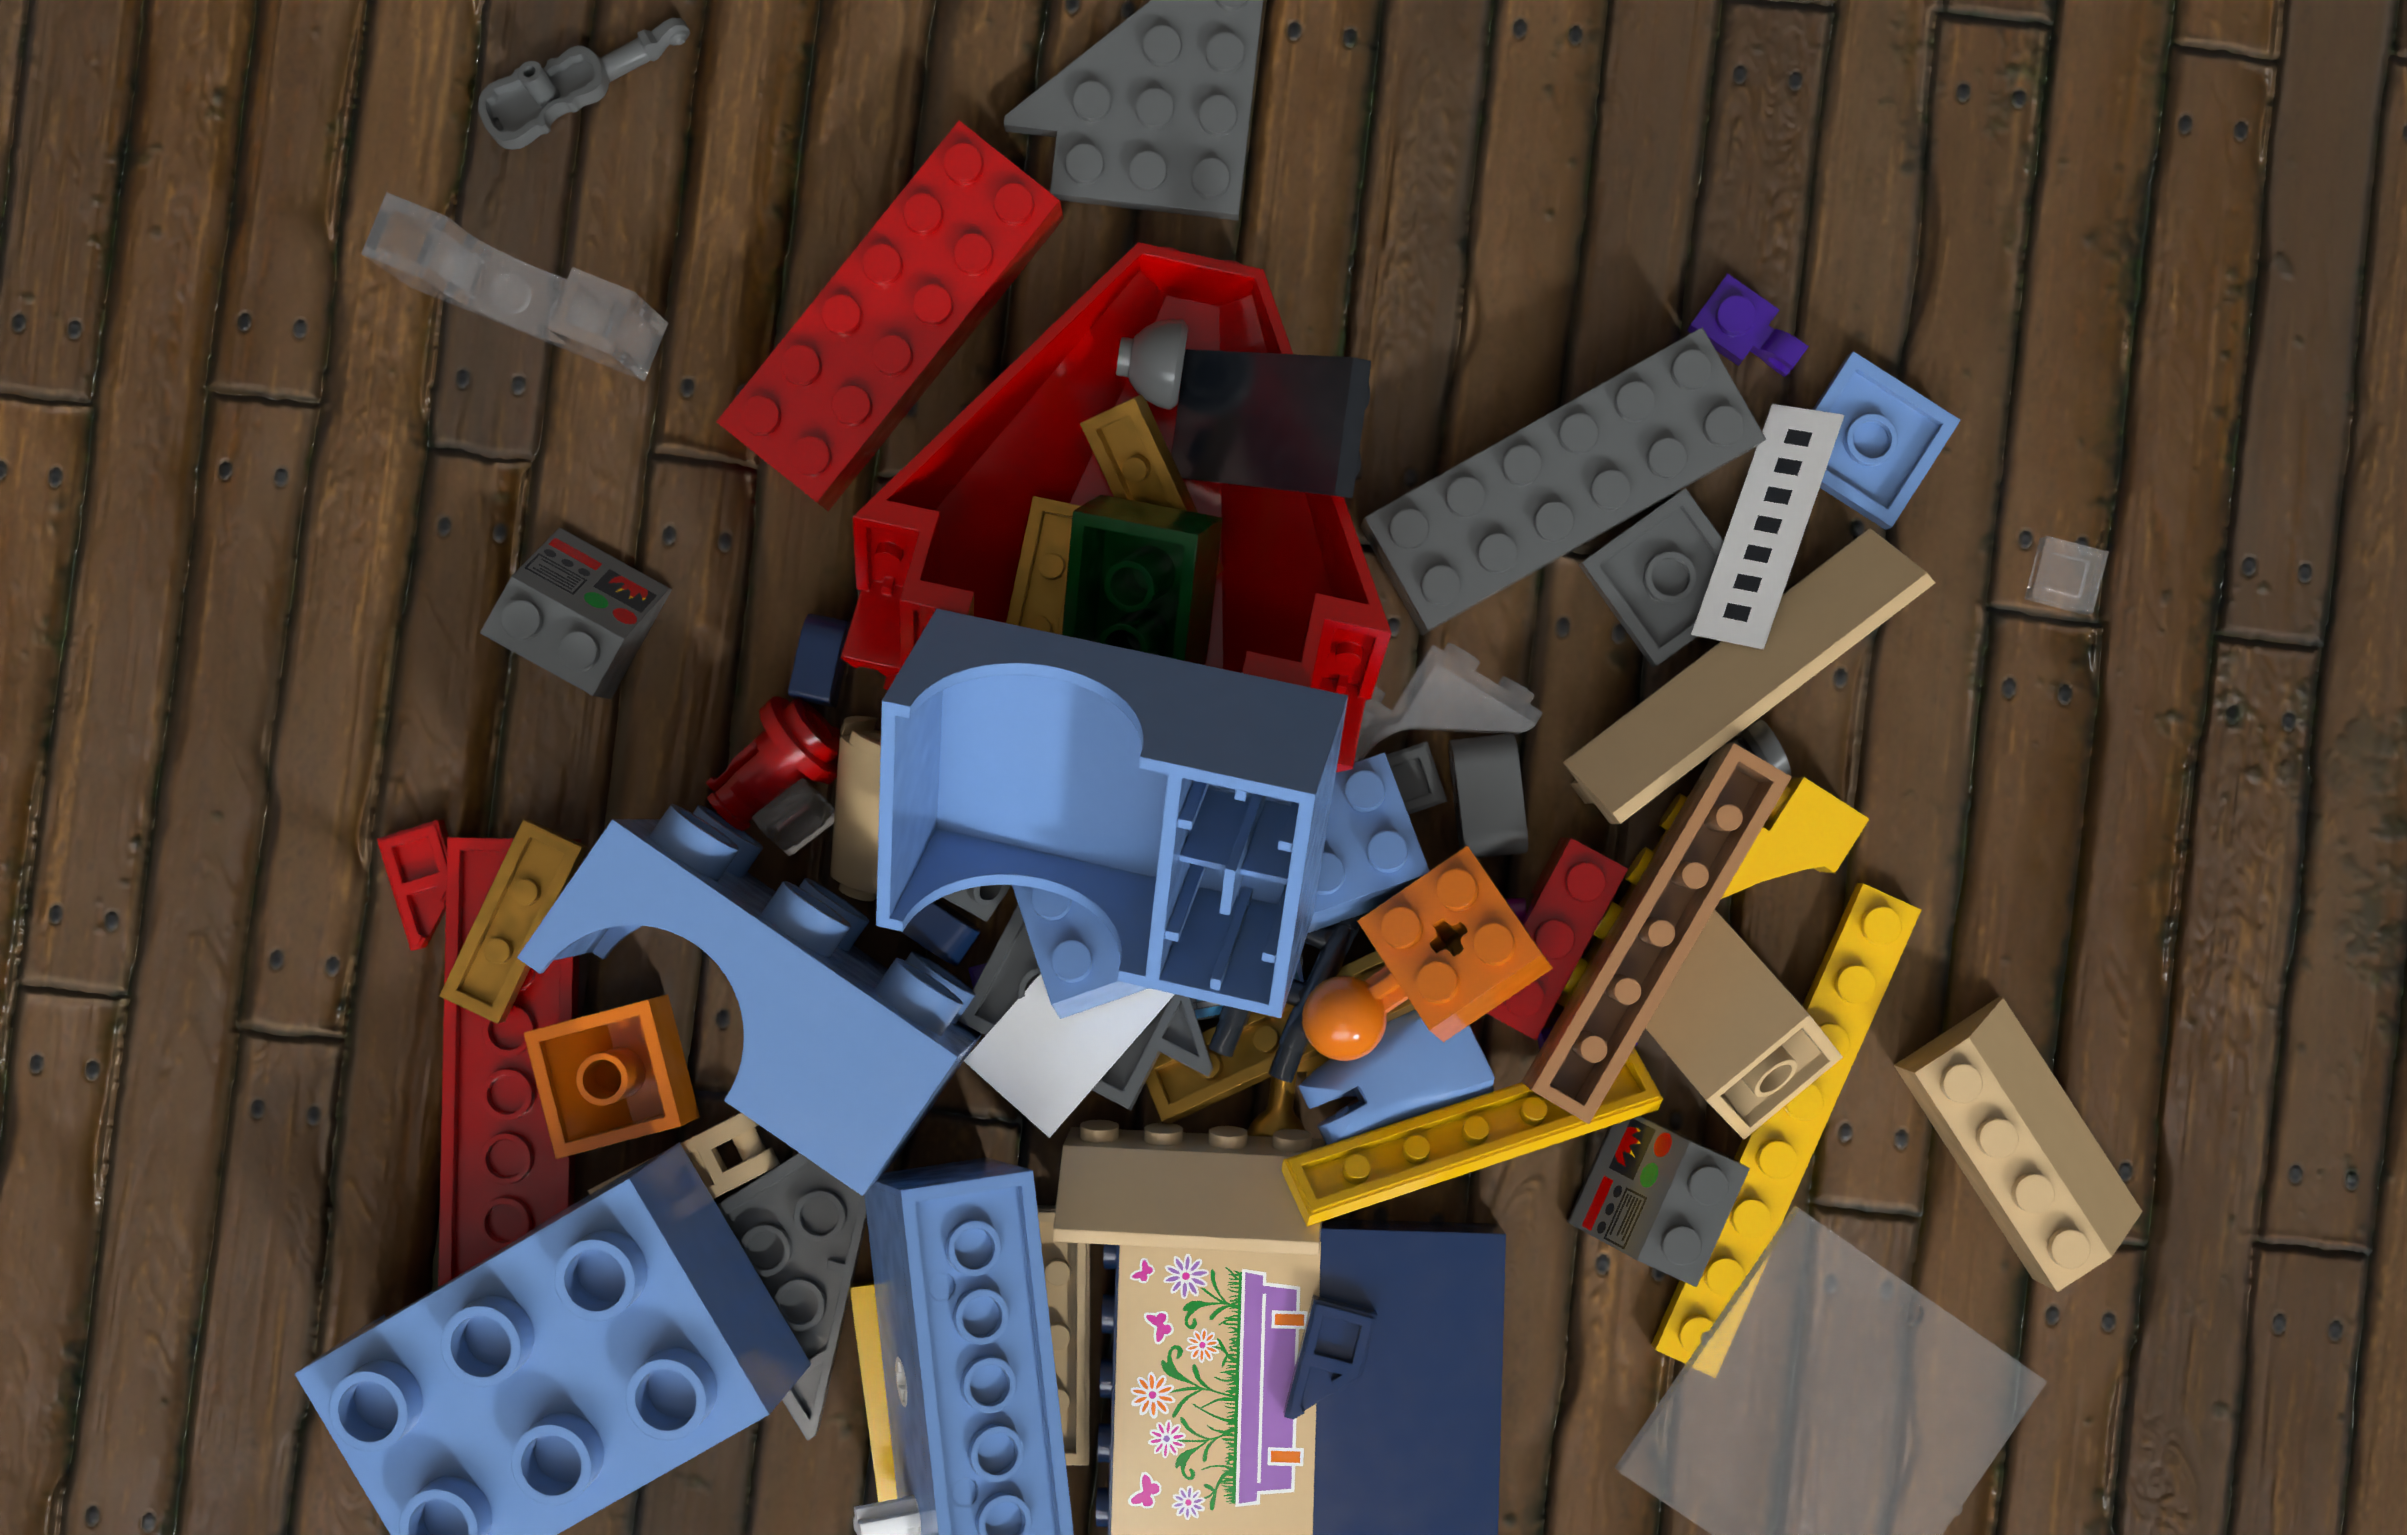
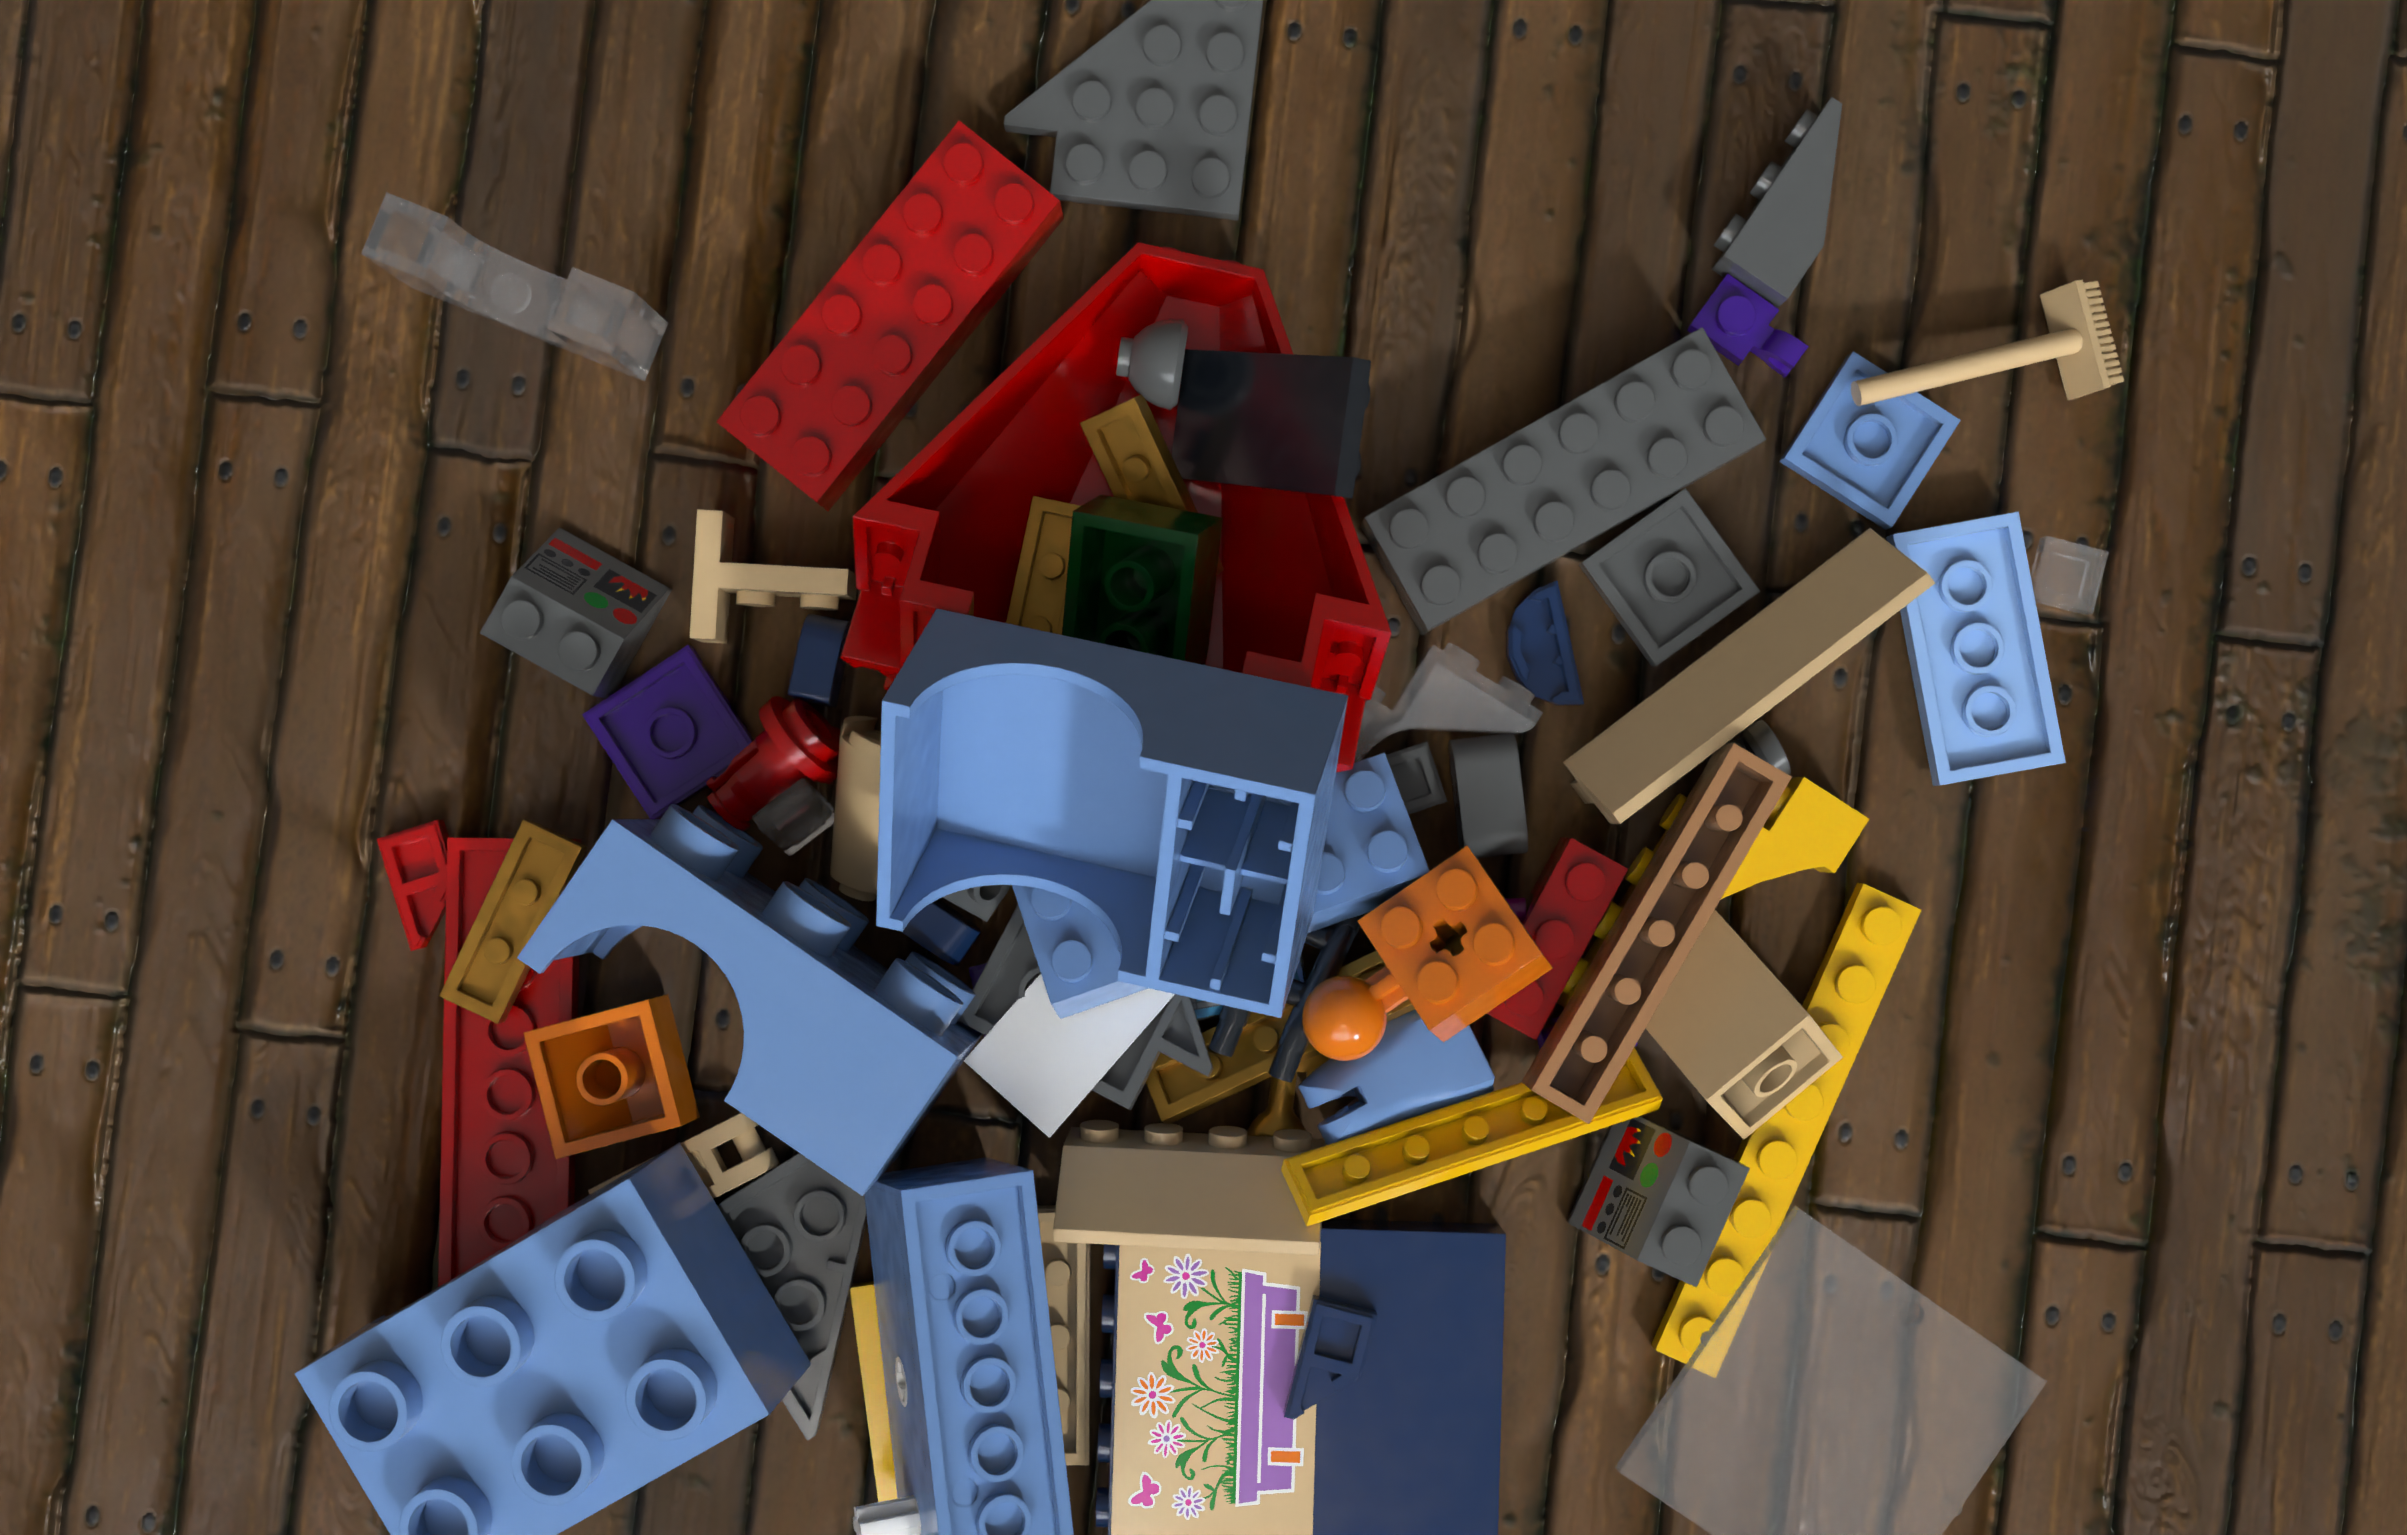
dark grey piece [478,18,690,150] -> none
white sticker [1691,404,1845,650] -> none
tan slope [1894,997,2143,1293] -> none
none -> dark purple tile [582,645,754,819]
none -> tan bracket [690,509,857,644]
none -> dark blue tile [1506,580,1584,706]
none -> dark grey slope [1711,97,1842,308]
none -> tan piece [1851,279,2124,406]
none -> light blue plate [1886,511,2066,786]

